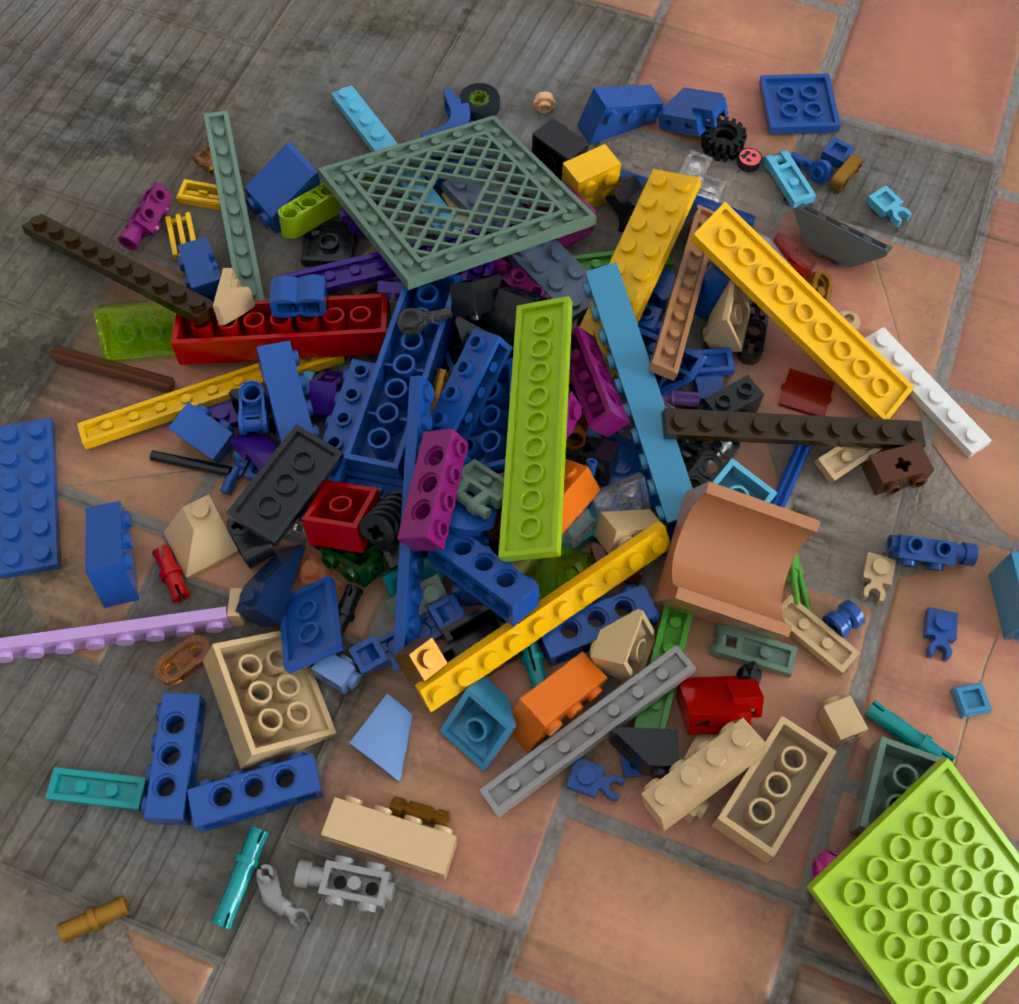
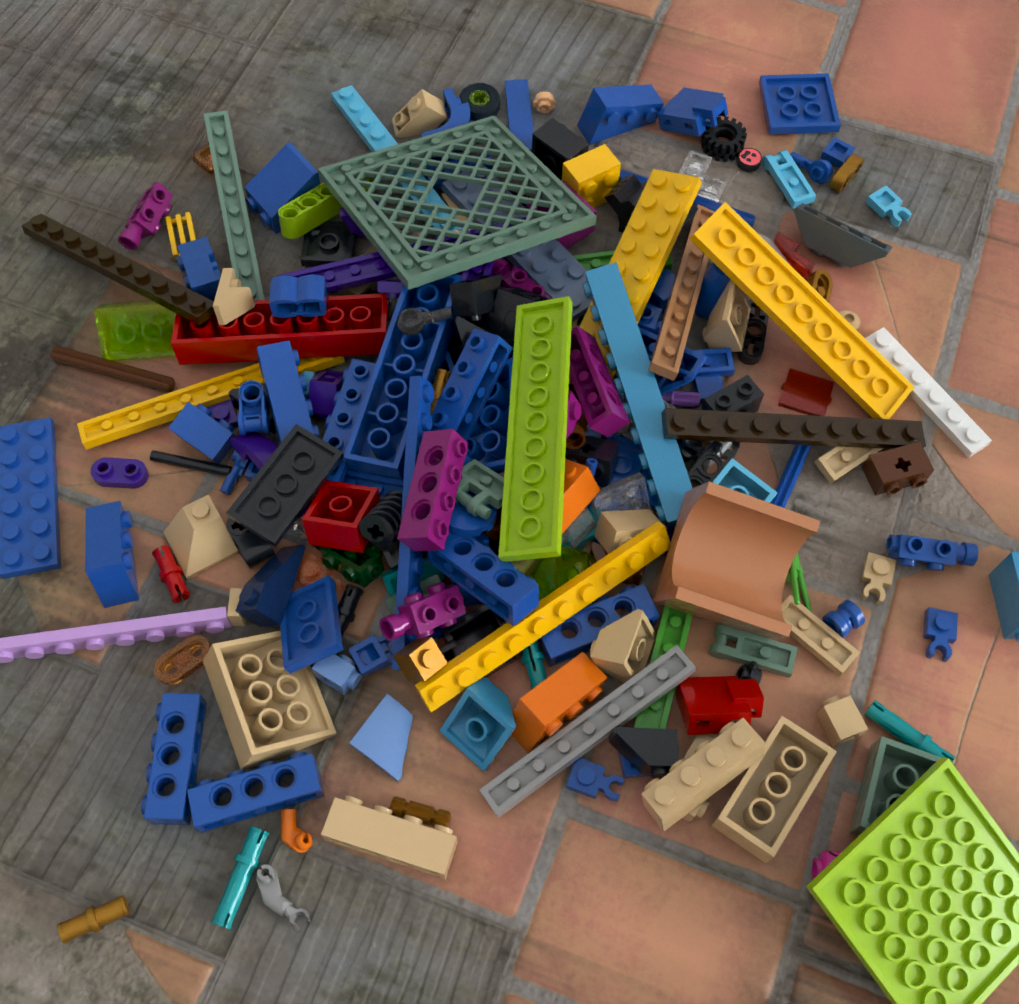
teal plate [45,767,149,812] -> none
yellow tile [176,179,221,211] -> none
light grey brick [294,855,396,913] -> none
dark azure tile [950,682,993,719] -> none
none -> dark purple plate [91,458,149,489]
none -> orange arm [281,809,313,853]
none -> magenta brick [379,582,466,641]
none -> tan slope [392,89,447,138]
none -> blue tile [505,79,534,152]

